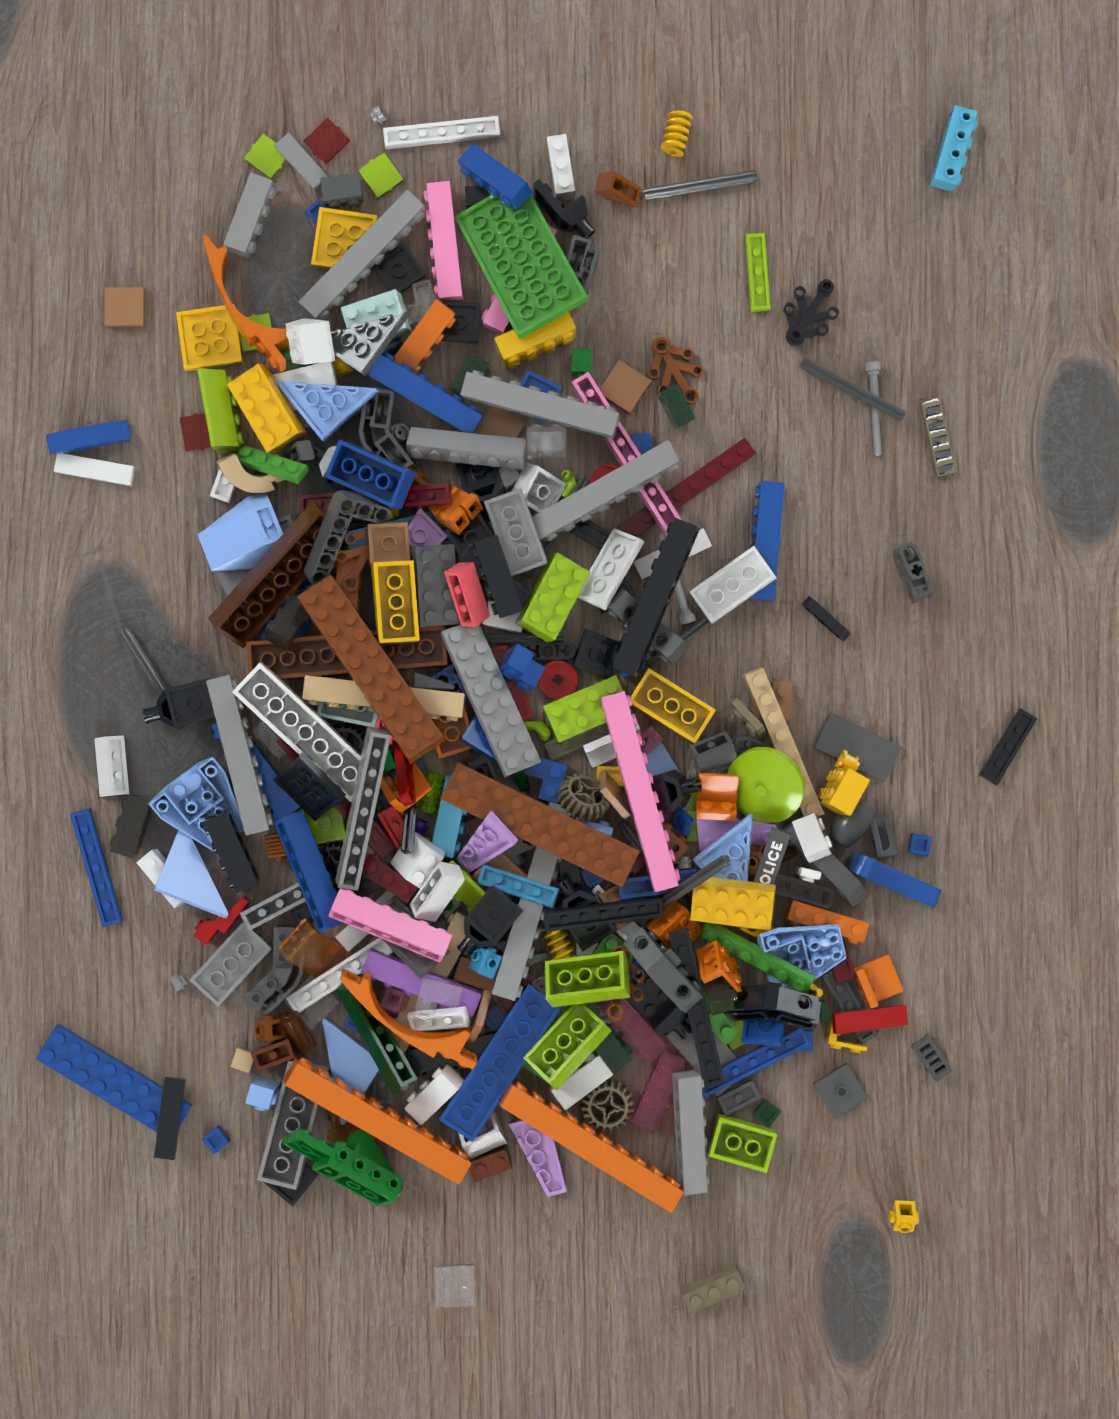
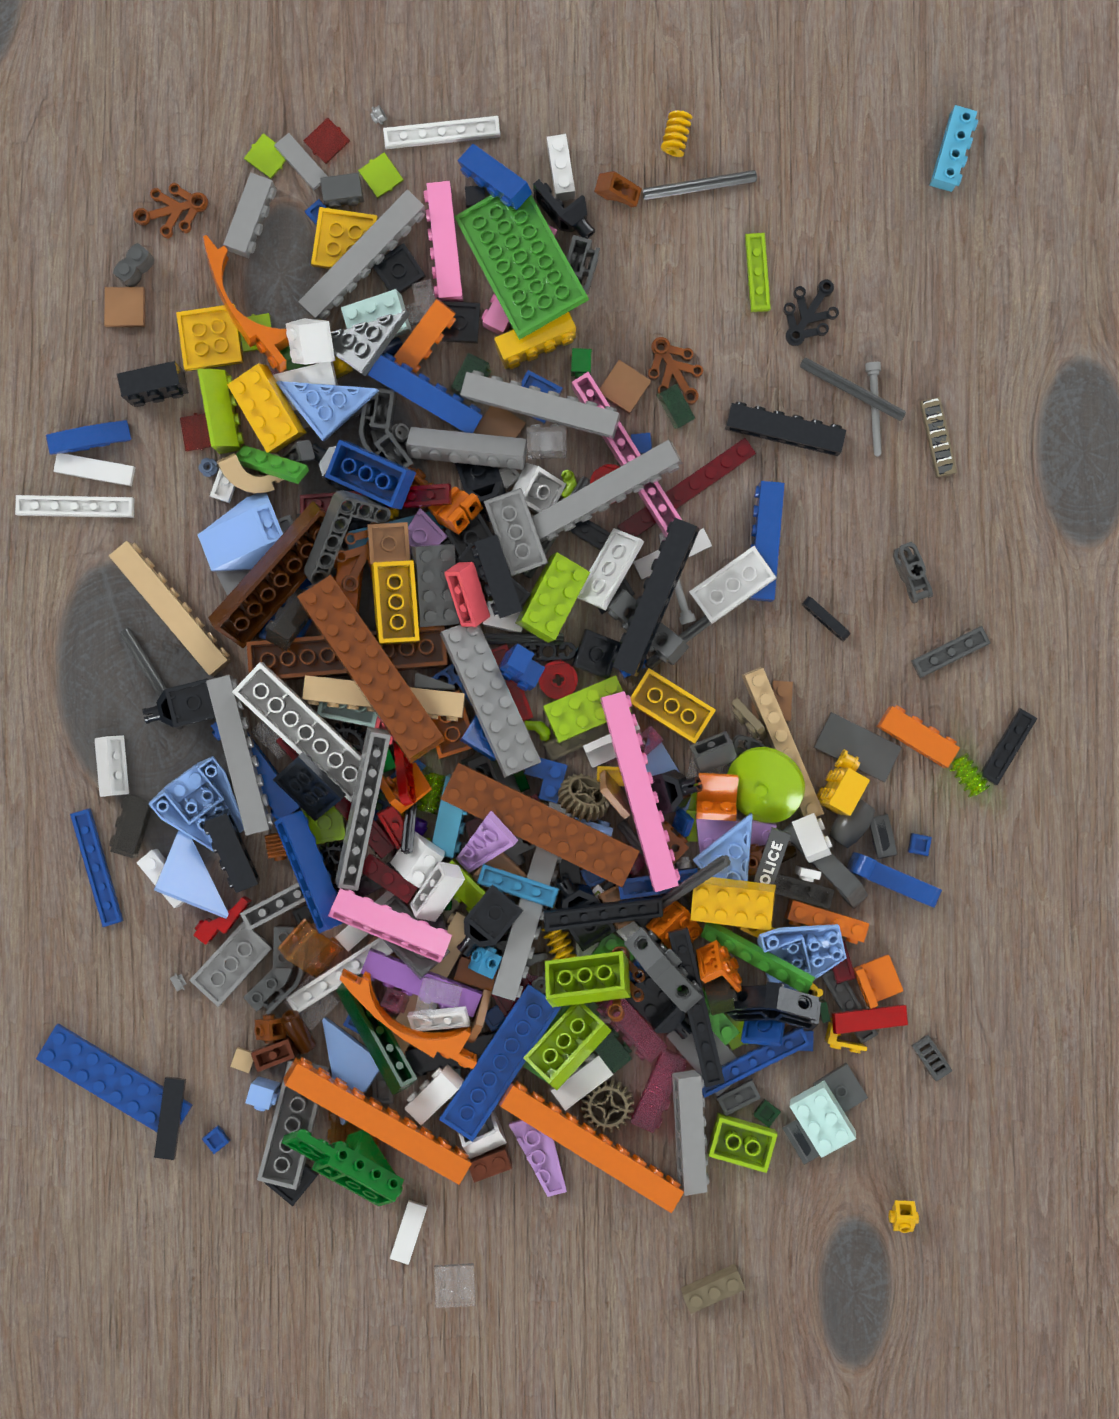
none -> white tile [15,495,134,518]
none -> tan brick [109,541,231,677]
none -> dark grey brick [113,243,154,287]
none -> black brick [117,361,189,407]
none -> dark orange plant [133,183,208,238]
none -> sand blue plate [199,458,218,477]
none -> white tile [390,1200,427,1265]
none -> black brick [725,402,846,456]
none -> dark grey slope [782,1119,820,1165]
none -> light aqua brick [790,1080,856,1158]
none -> orange brick [877,705,960,768]
none -> dark grey tile [911,626,990,678]
none -> clear neon green piece [949,753,990,798]

